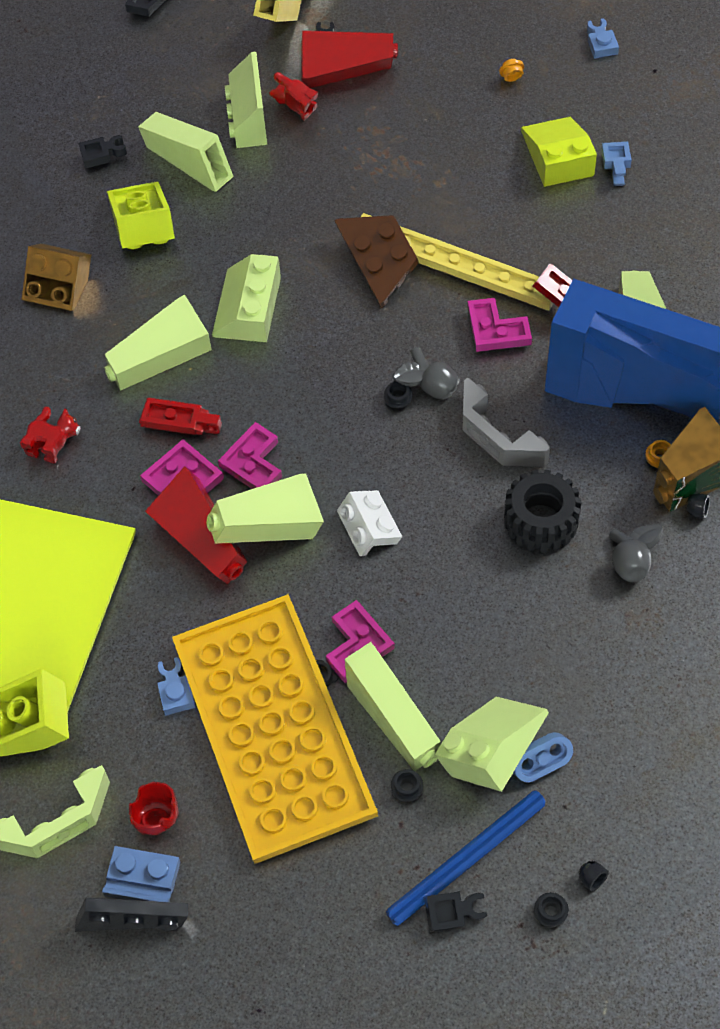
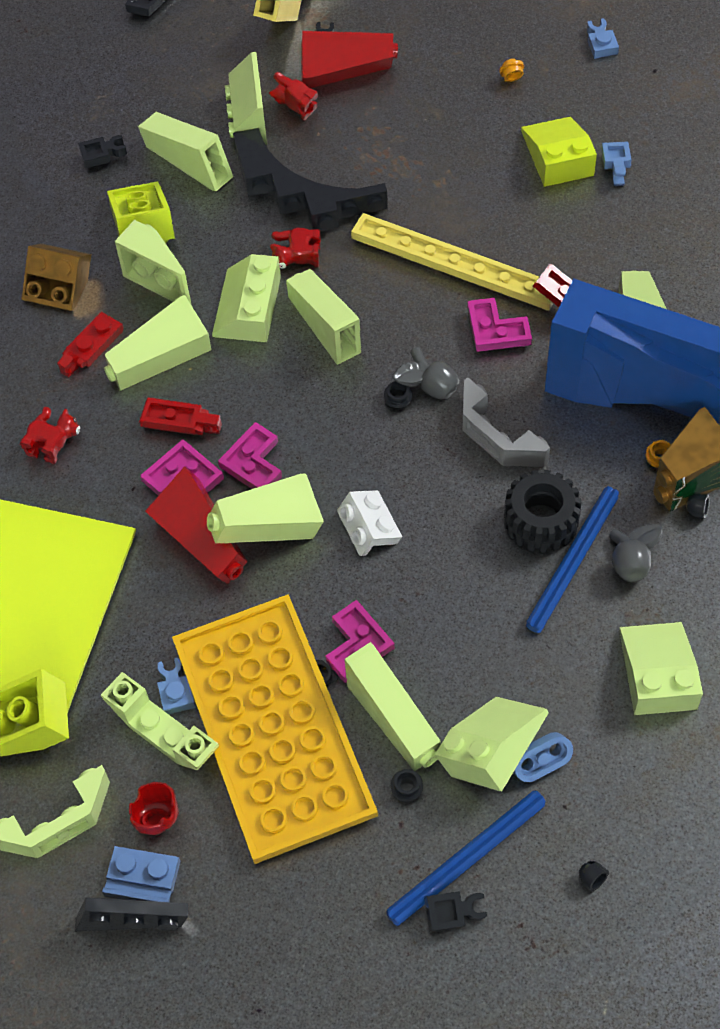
reddish brown wing [334,215,419,308] -> none
black plate [534,892,569,927] -> none
none -> red hinge [57,311,124,378]
none -> yellowish green slope [101,672,219,770]
none -> yellowish green slope [115,219,192,306]
none -> black arch [233,128,388,231]
none -> red animal [270,228,321,269]
none -> yellowish green slope [286,269,361,365]
none -> blue axle [526,486,619,633]
none -> yellowish green slope [619,622,703,715]

